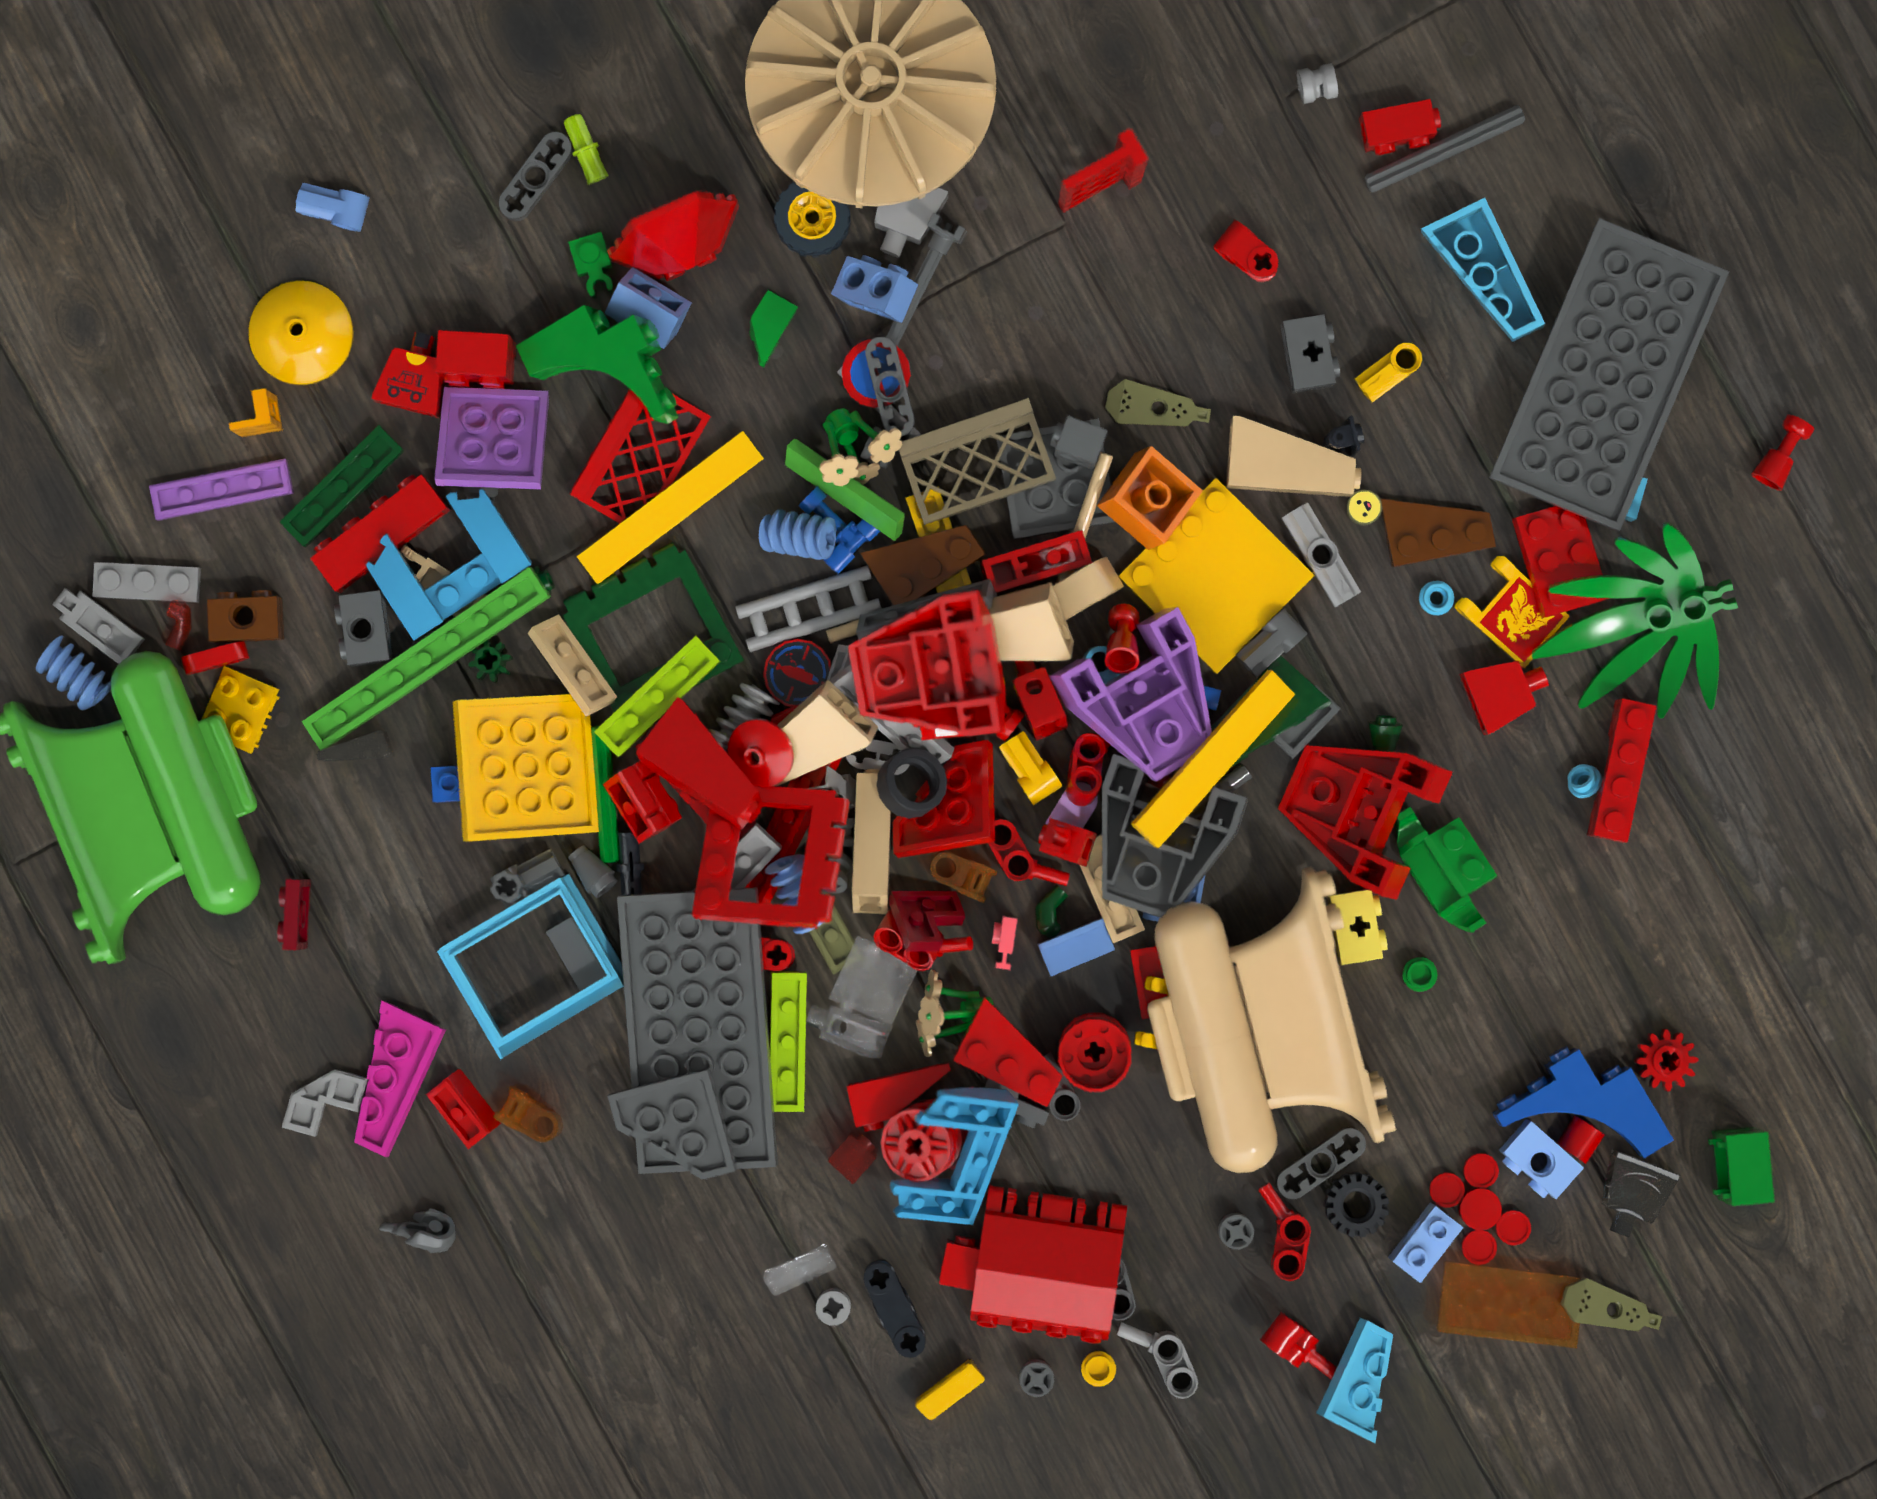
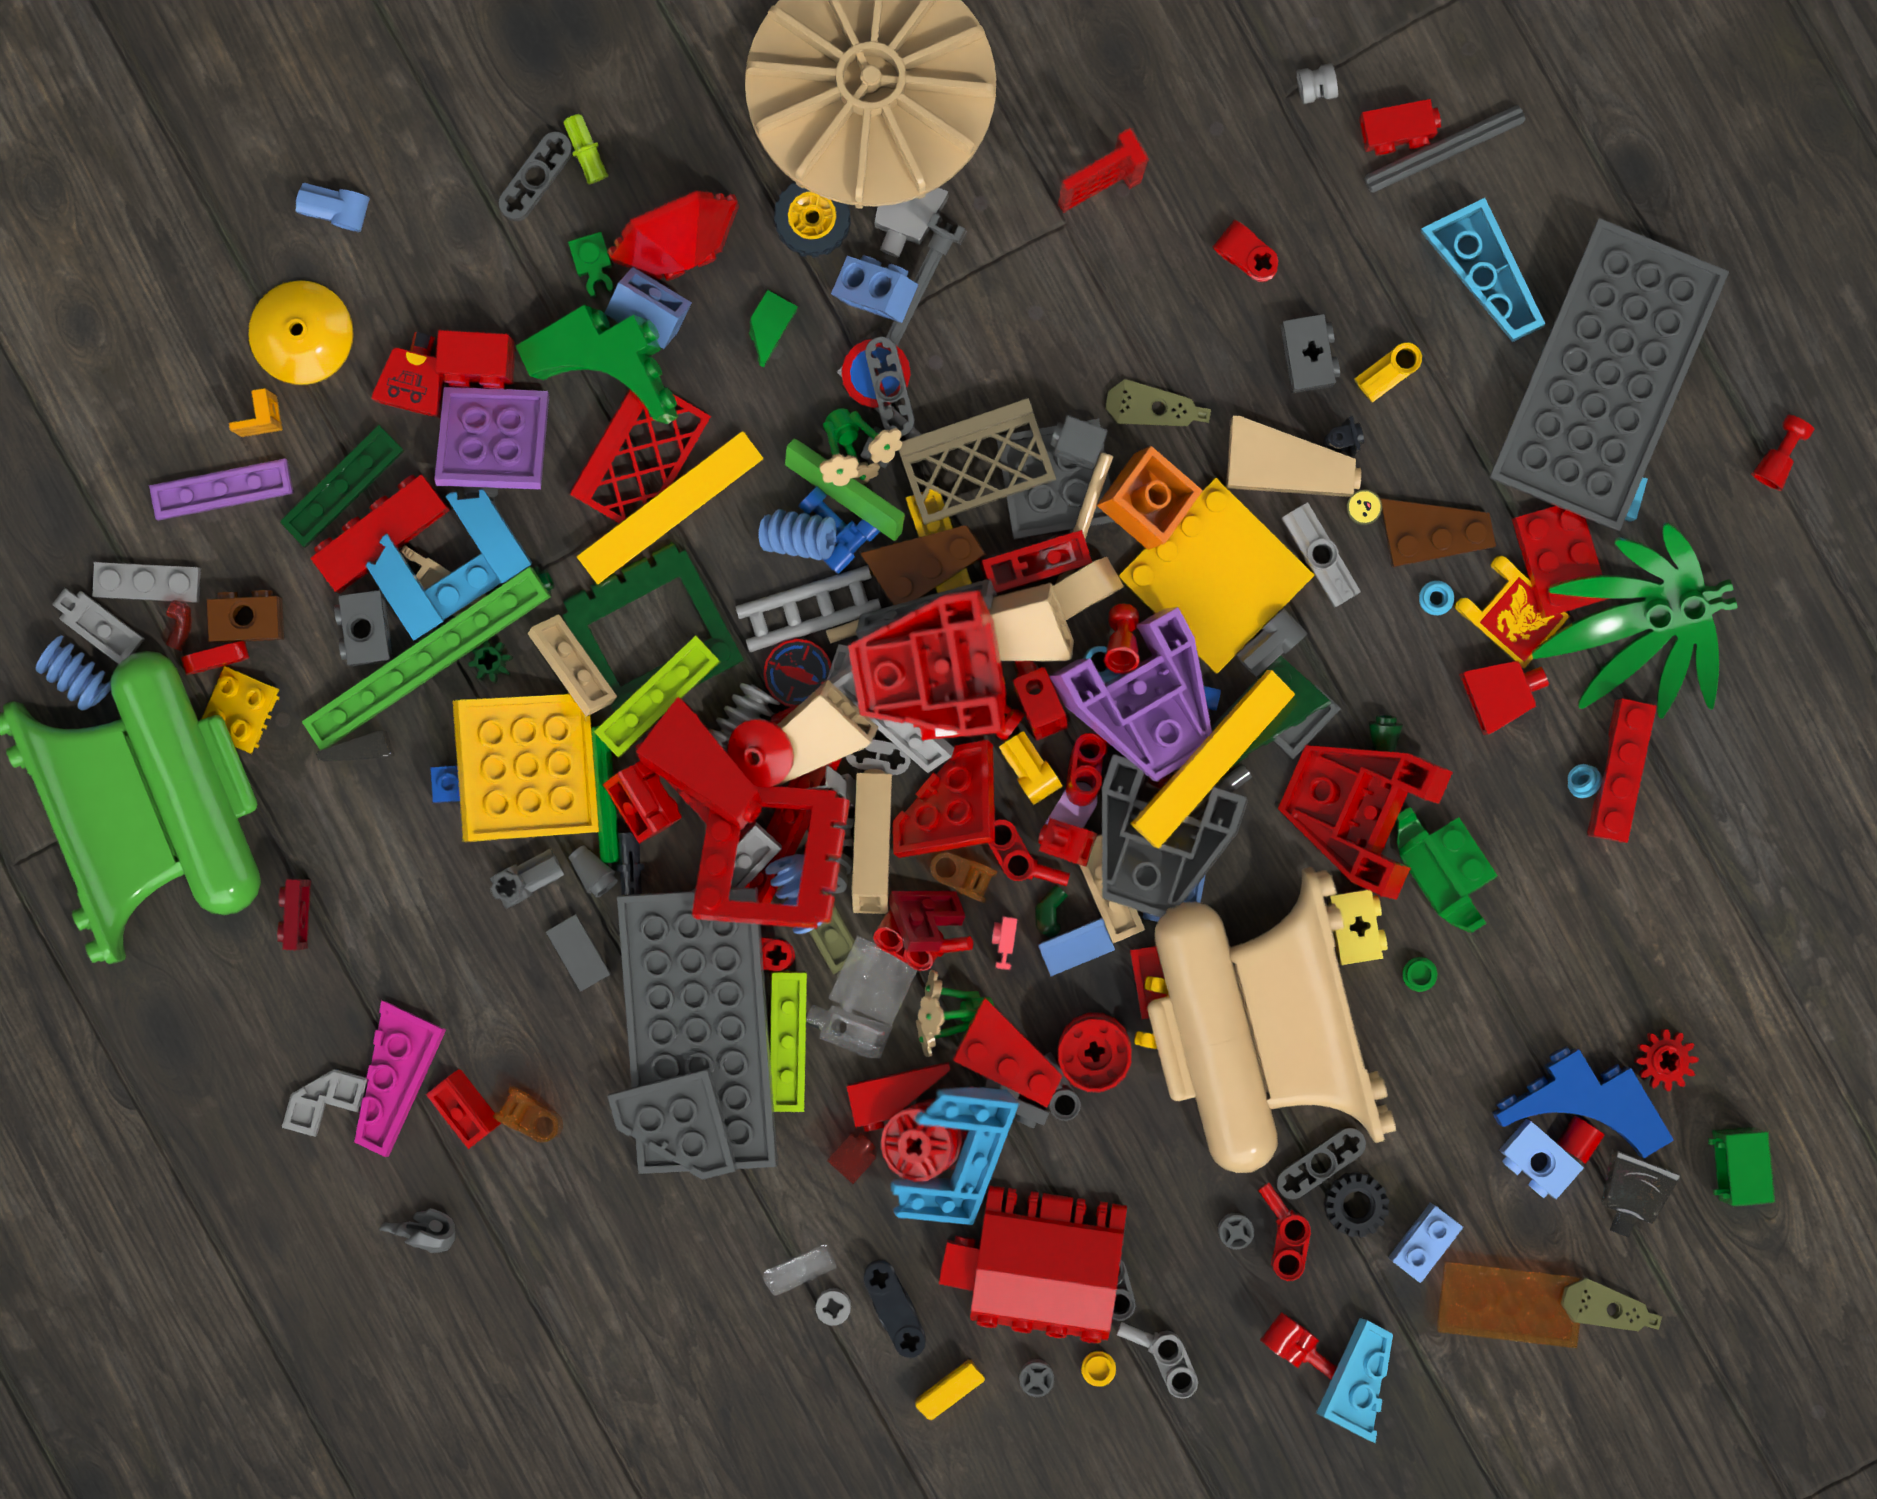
medium azure piece [437,874,624,1059] -> none
black tyre [876,748,947,818] -> none
red piece [1429,1153,1531,1265] -> none

